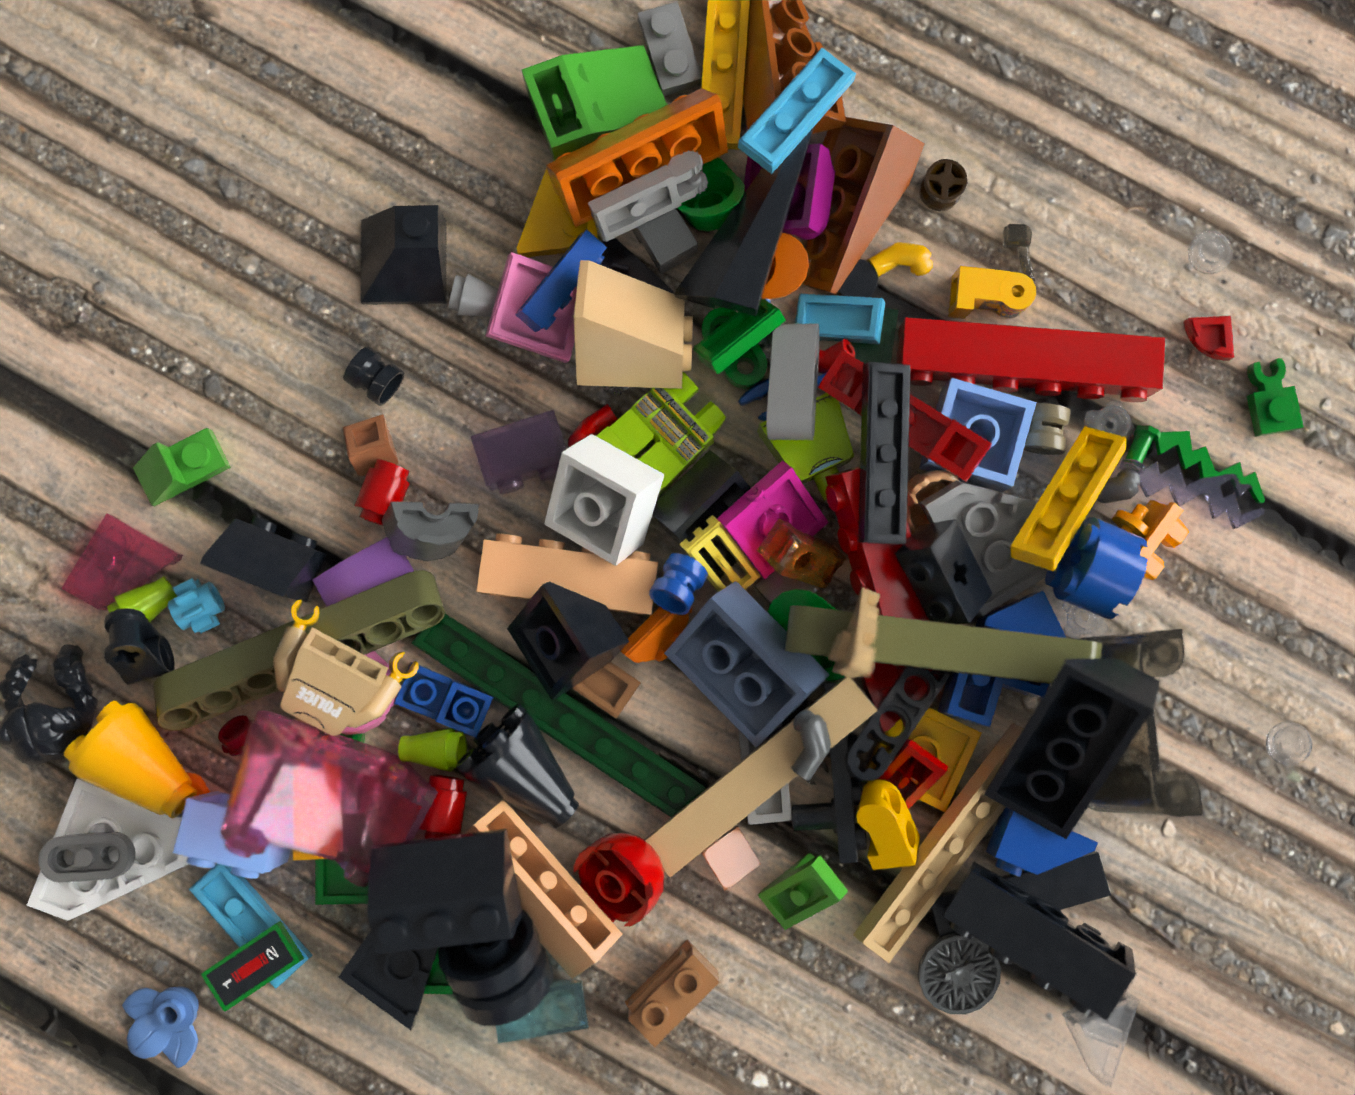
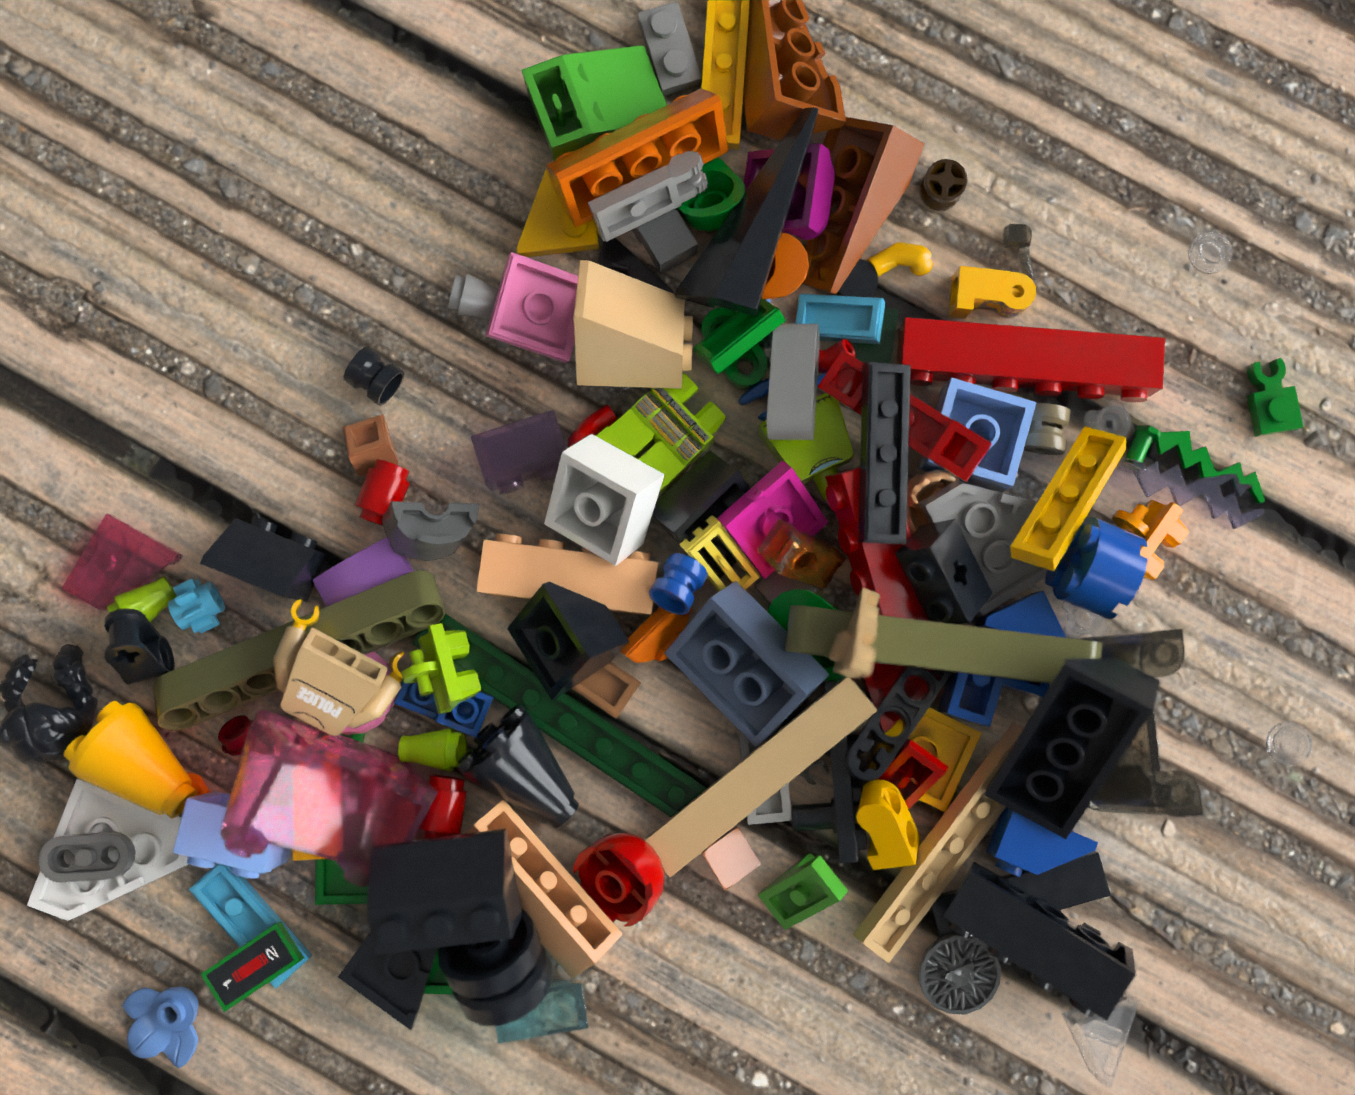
bright green slope [133,428,231,506] -> none
black slope [361,205,447,305] -> none
blue piece [515,229,607,333] -> none
medium nougat window [625,939,720,1048] -> none
medium azure tile [738,48,856,174] -> none
dark grey arm [791,710,831,781] -> none
dark grey arm [1096,468,1141,503] -> none
red tile [1183,316,1235,361] -> none
none -> lime hips [401,623,481,714]

